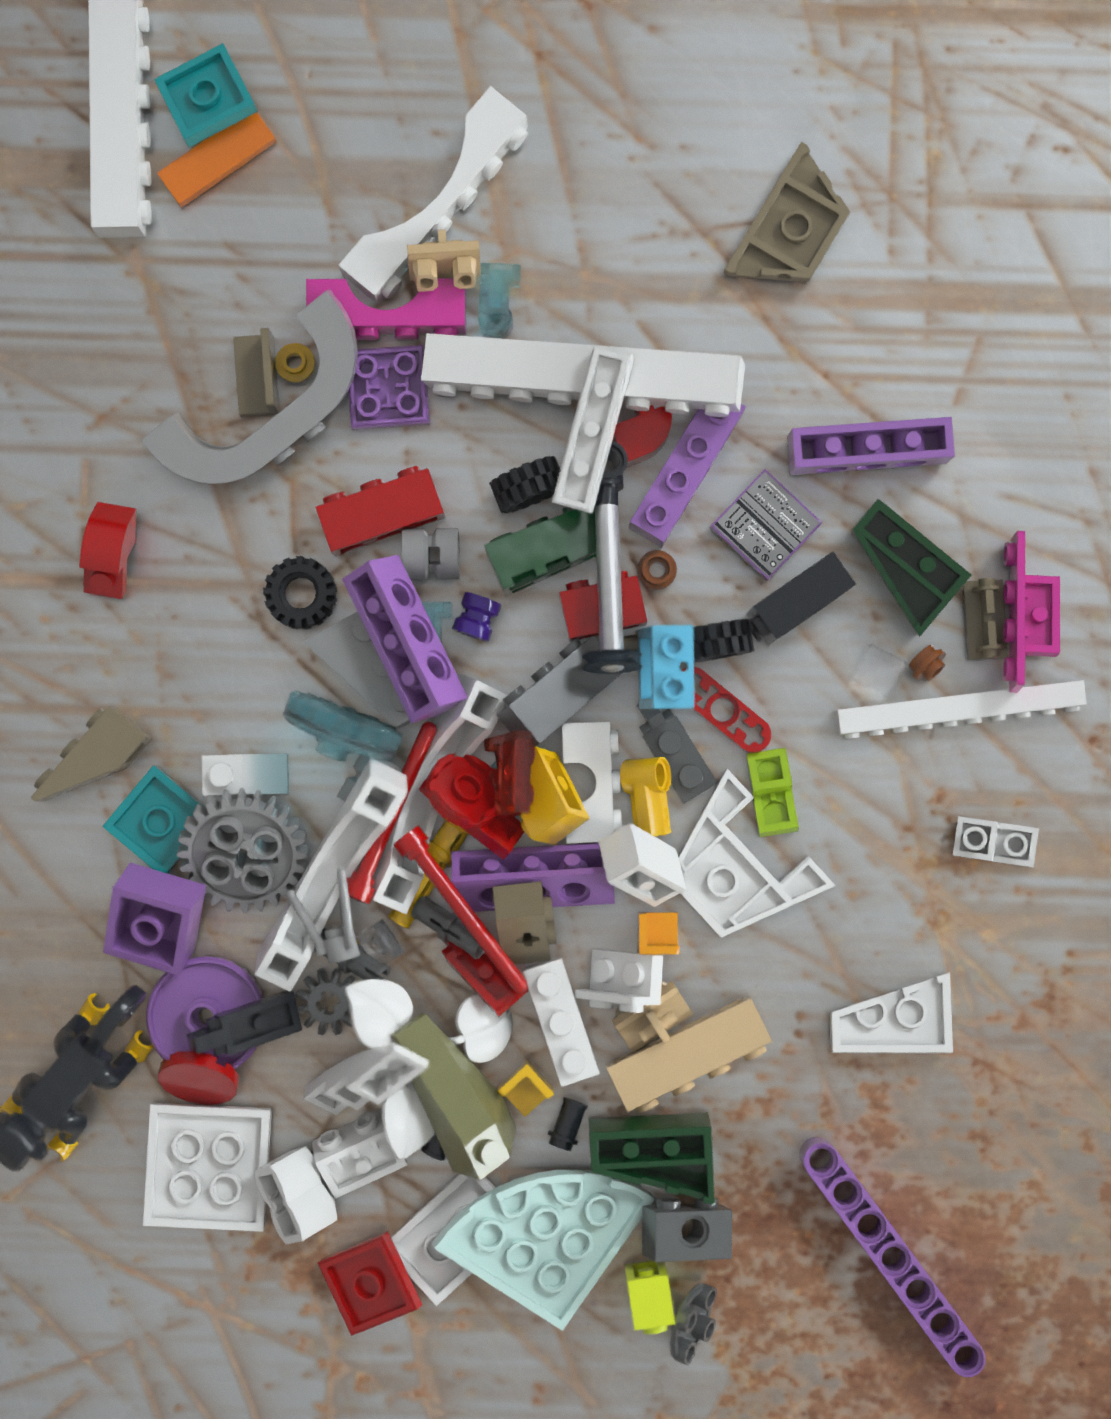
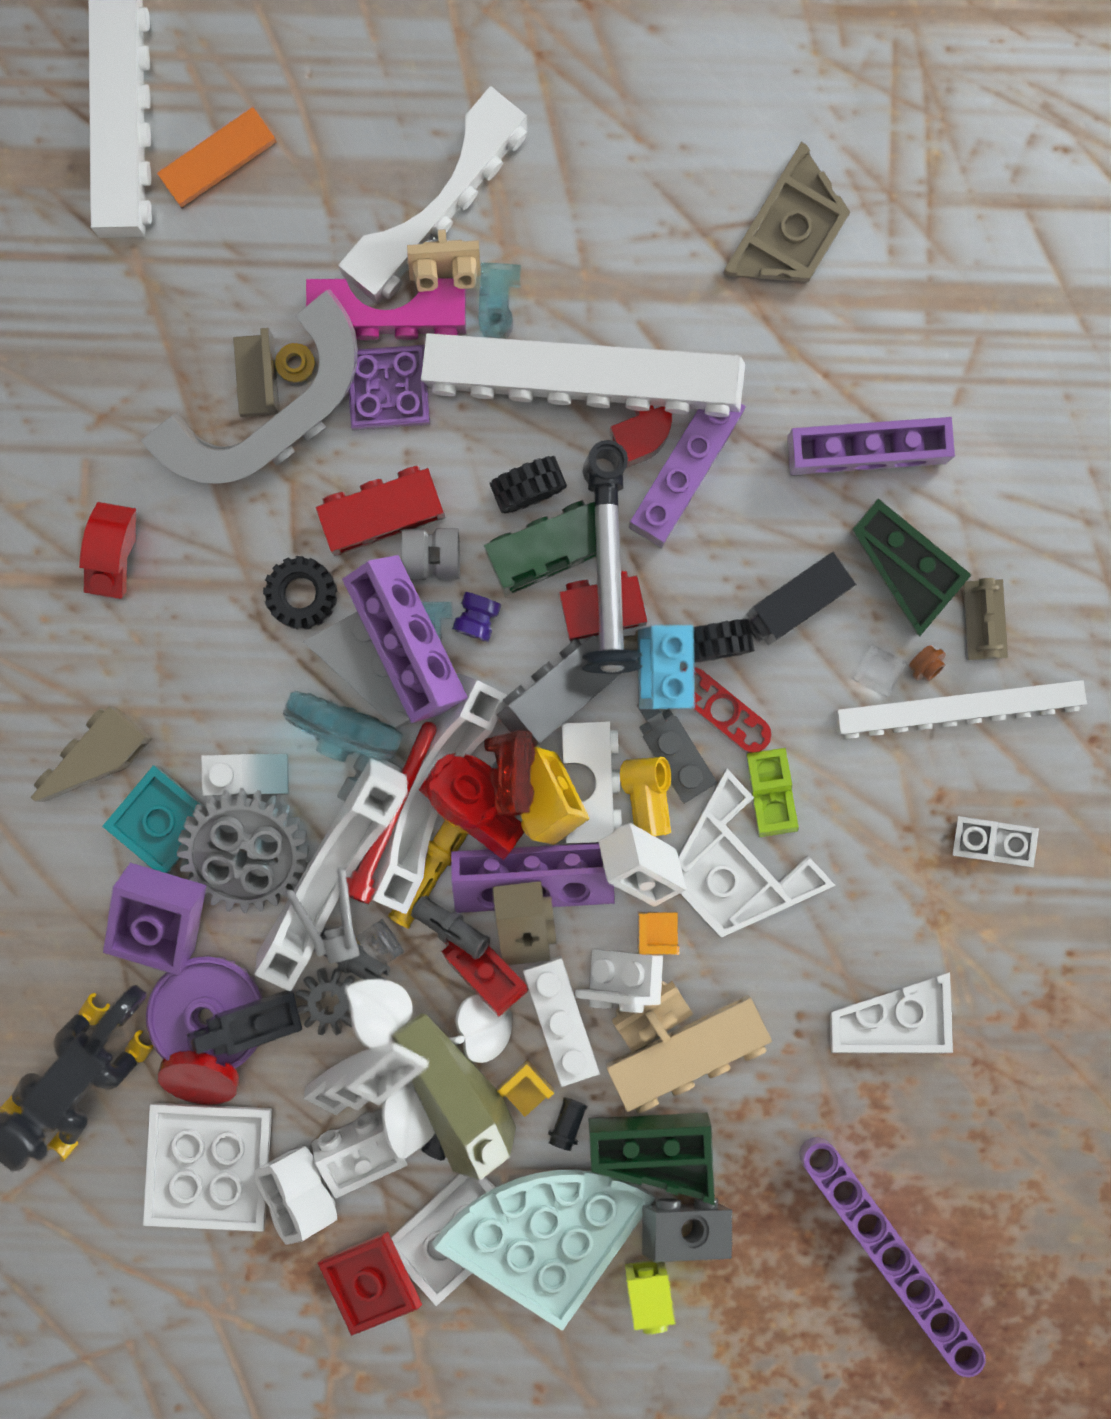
teal plate [154,43,258,147] -> none
red piece [393,825,527,992] -> none
white tile [552,345,635,513] -> none
dark orange plate [637,550,677,590] -> none
dark grey dish [670,1283,717,1365] -> none
light grey tile [710,469,822,581] -> none
dark pink bracket [1003,530,1060,693] -> none

